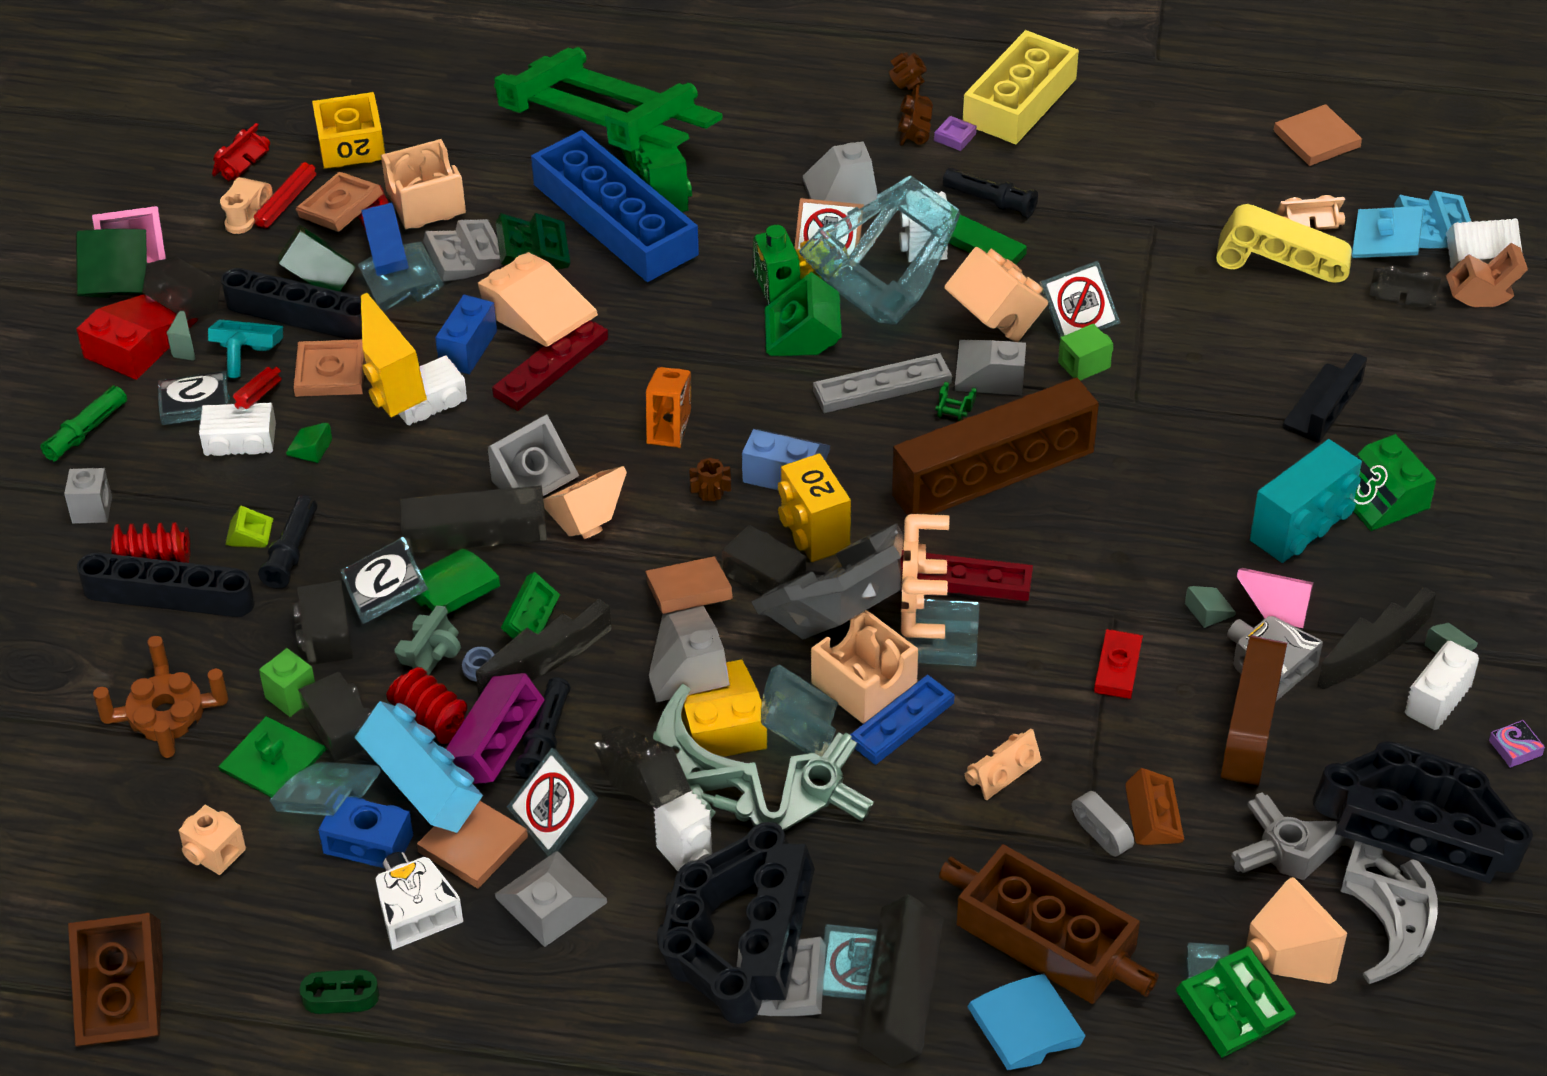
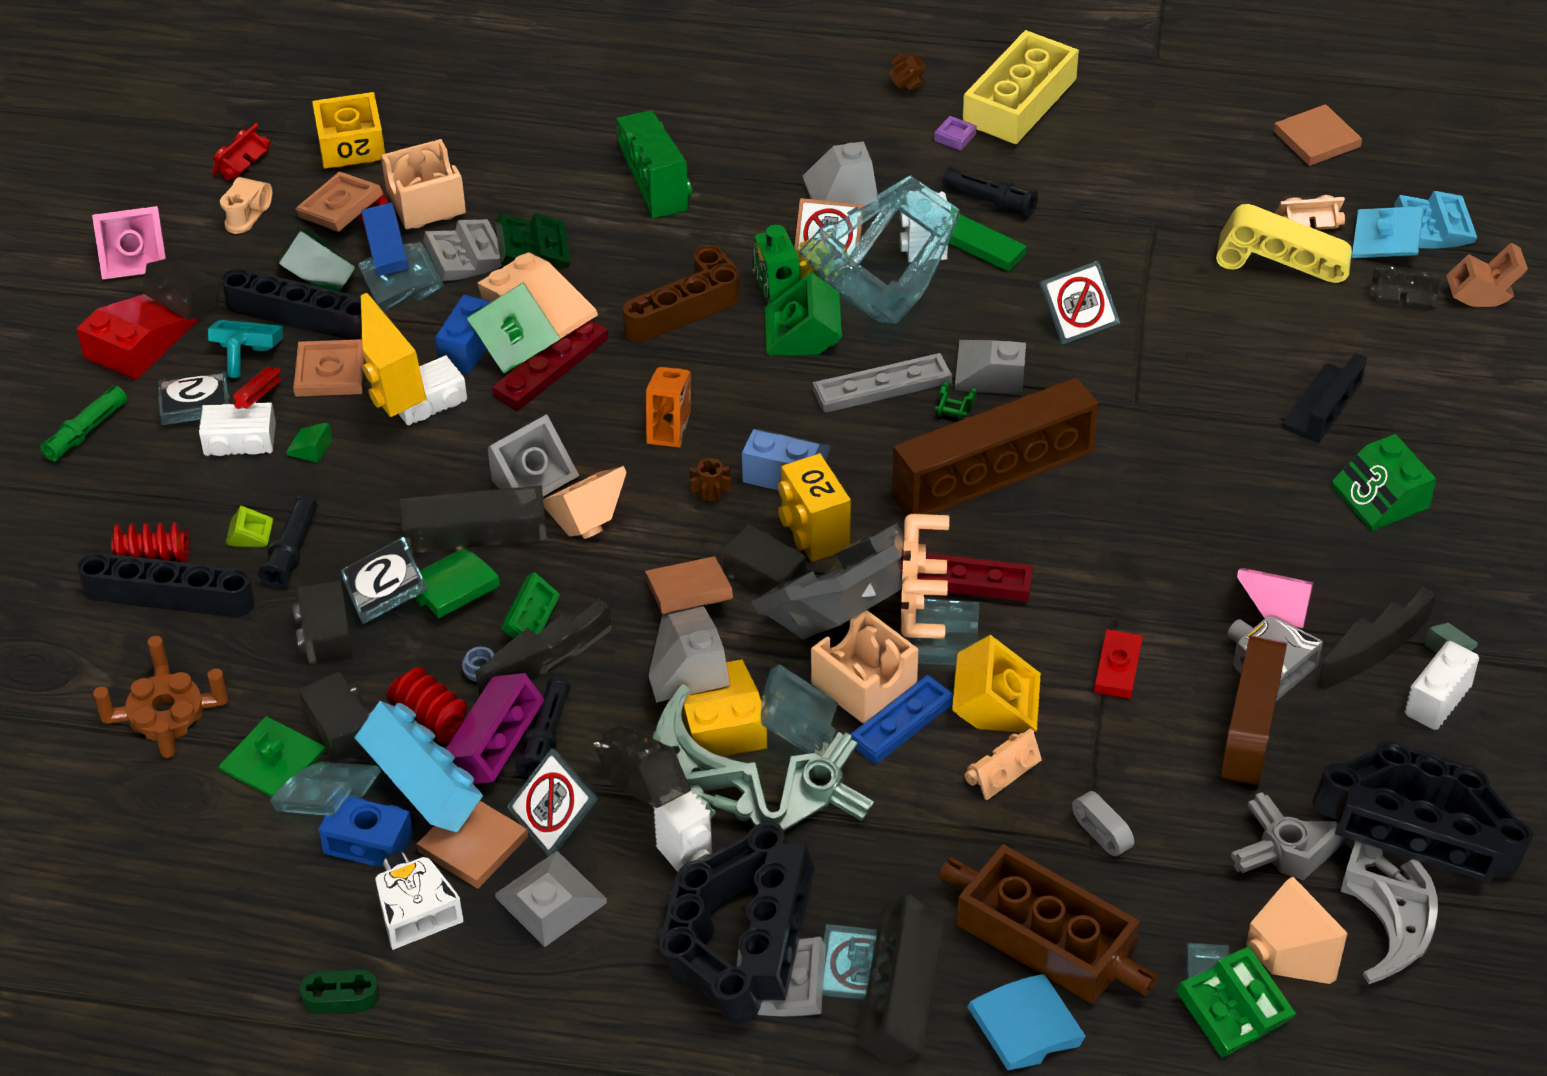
light grey brick [64,468,112,523] -> none
reddish brown slope [68,913,163,1047] -> none
dark green slope [76,229,147,298] -> none
sand green slope [167,311,195,360] -> none
light nougat brick [178,804,246,875] -> none
red axle [253,162,316,229] -> none
bright green brick [259,648,318,717] -> none
sand green hips [395,605,461,675] -> none
green fence [494,47,723,152] -> none
blue brick [531,130,699,282] -> none
reddish brown hinge [897,85,933,146] -> none
light nougat piece [945,247,1048,342] -> none
bright green brick [1058,323,1113,381] -> none
dark orange slope [1125,768,1184,845] -> none
sand green slope [1185,586,1236,628] -> none
teal brick [1250,439,1362,563] -> none
white brick [1446,218,1522,269] -> none
tile [1489,720,1545,768] -> none
none -> piece [467,282,561,374]
none -> reddish brown beam [623,245,740,342]
none -> yellow slope [952,635,1041,733]

